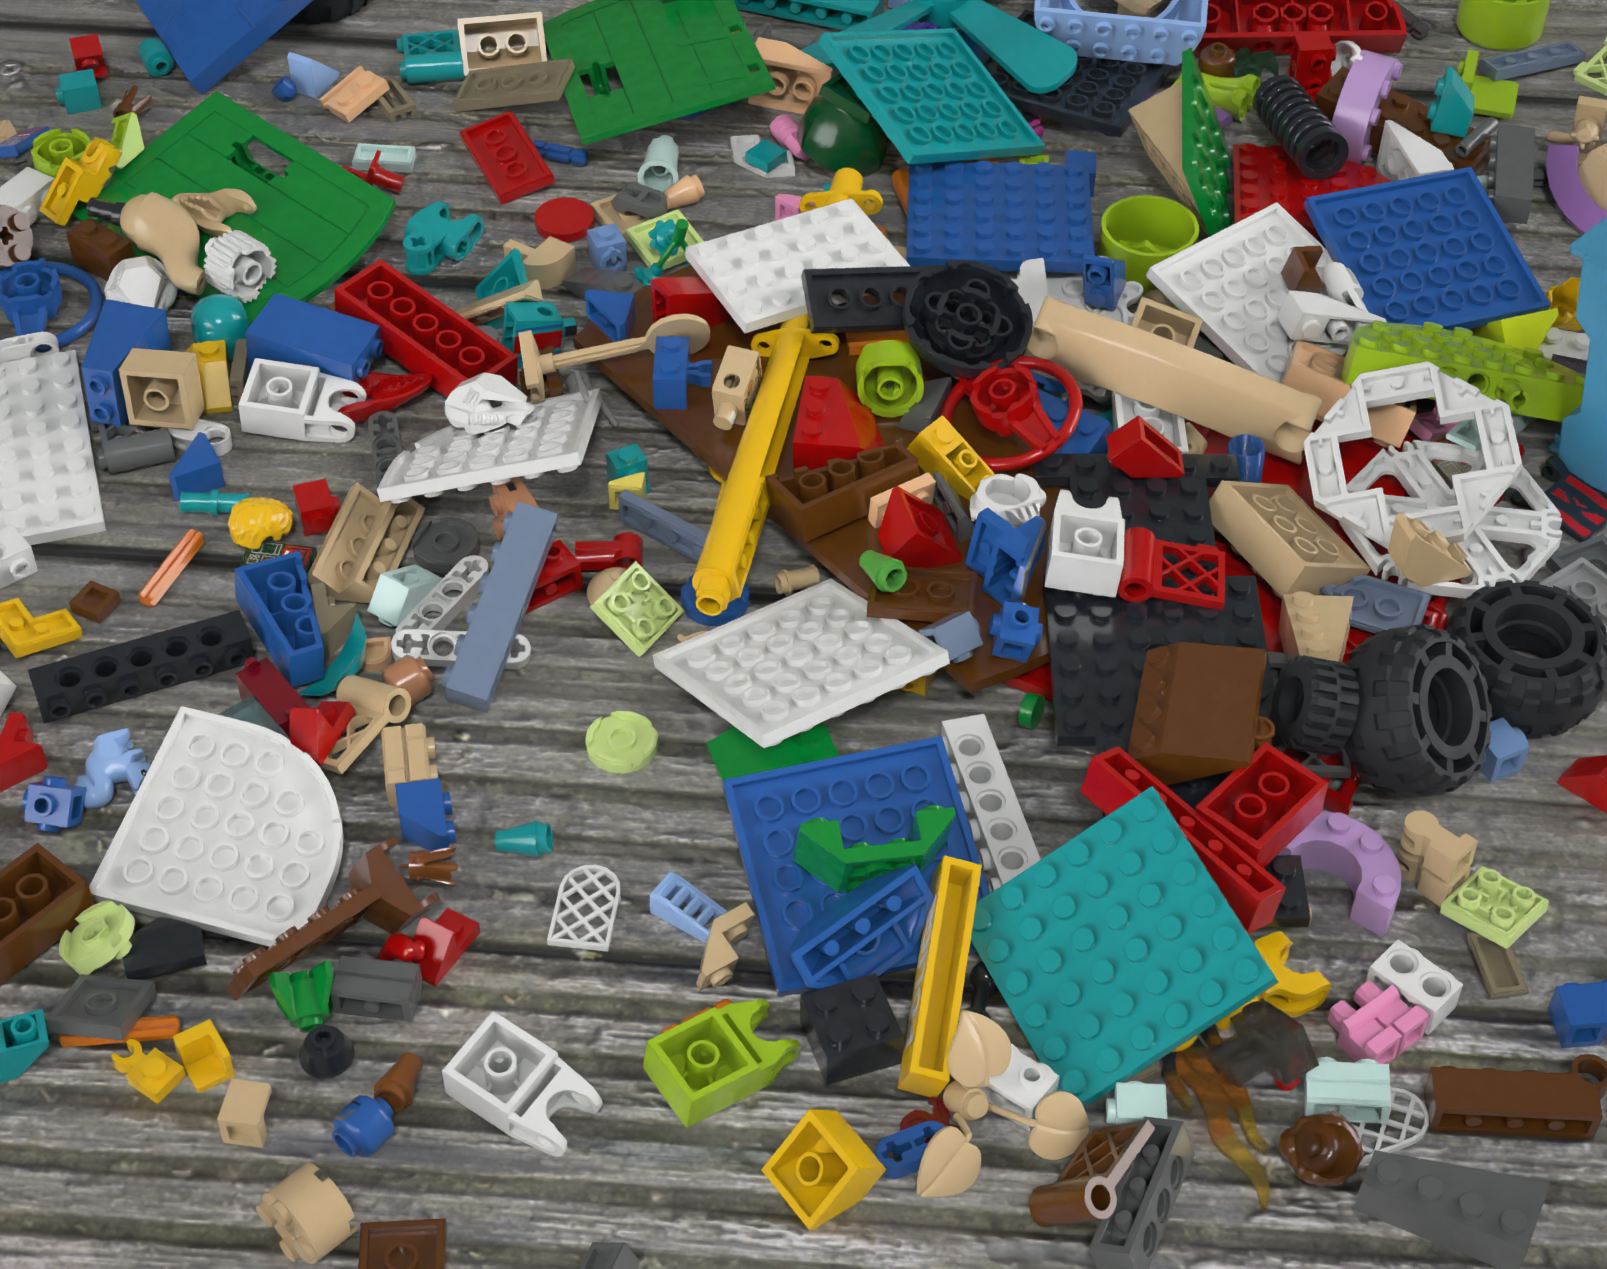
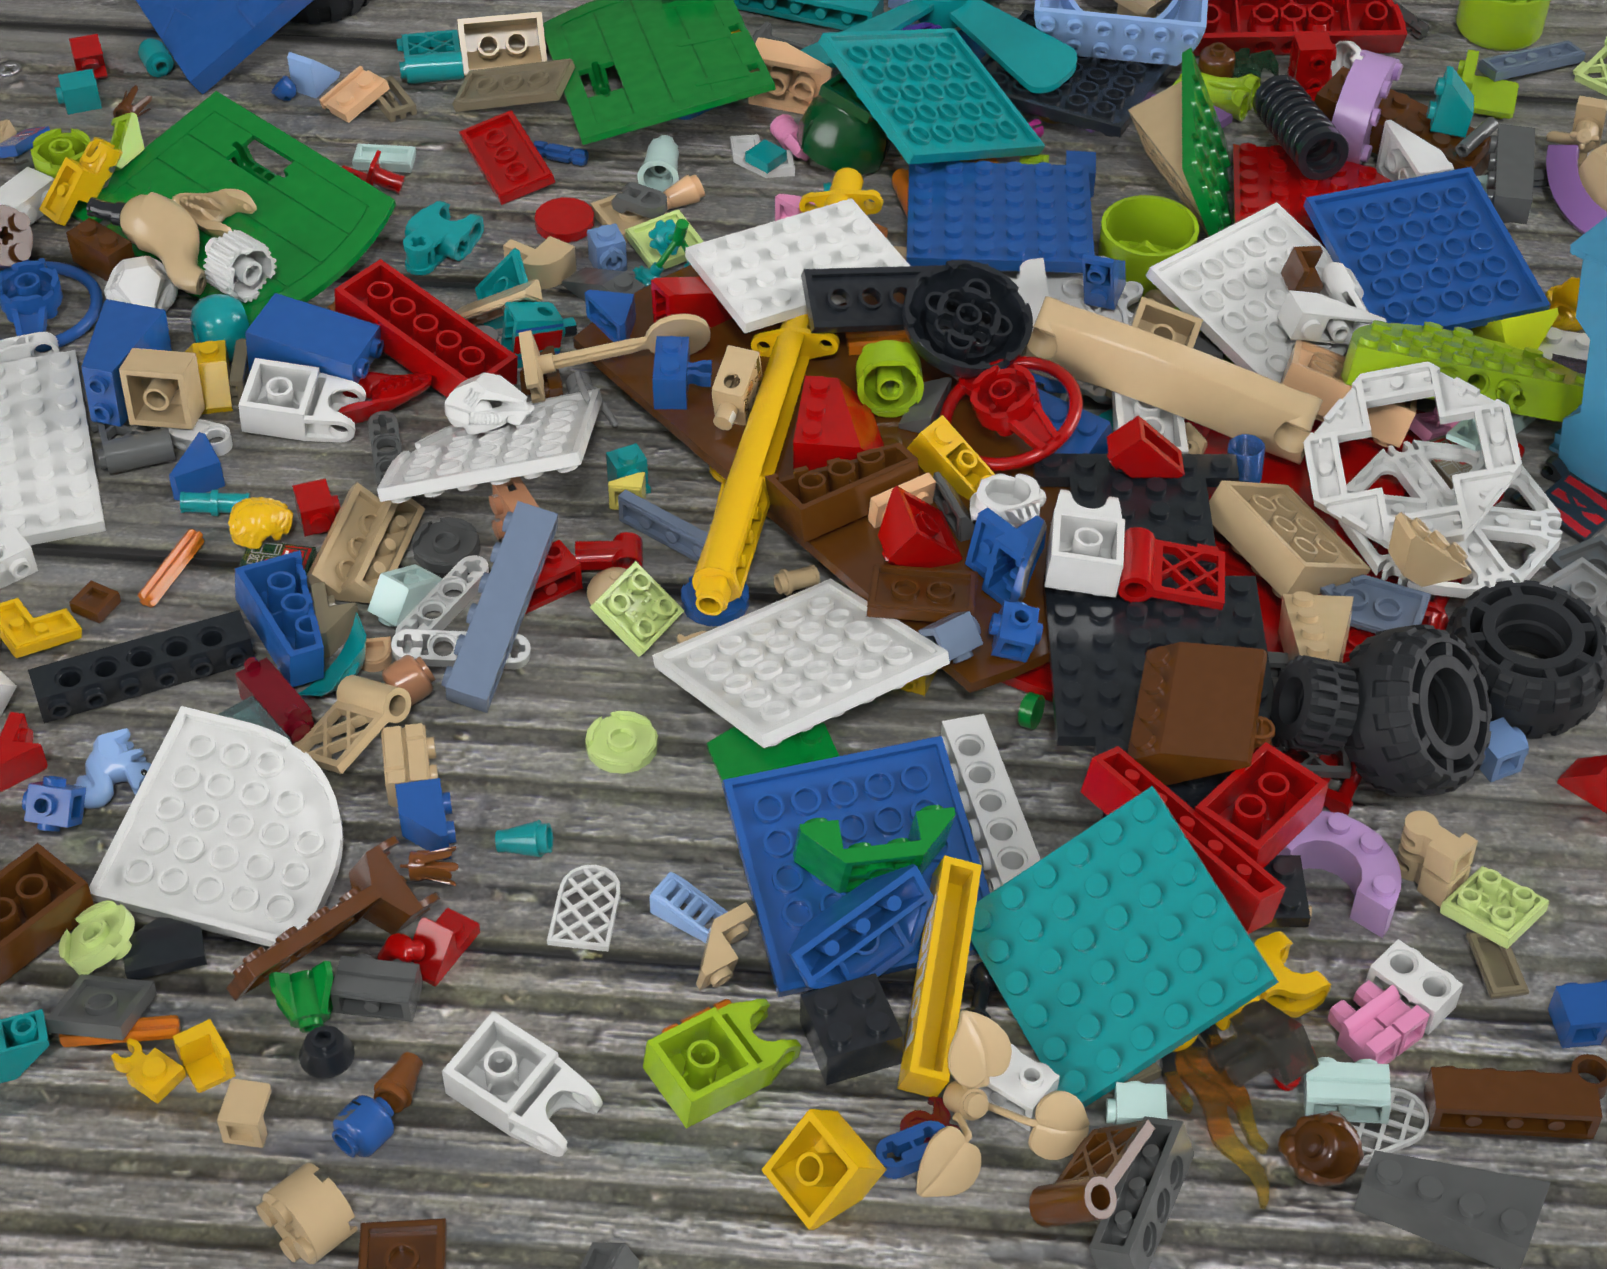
red slope [290,701,356,766] -> none
bright green cone [859,550,907,592] -> none

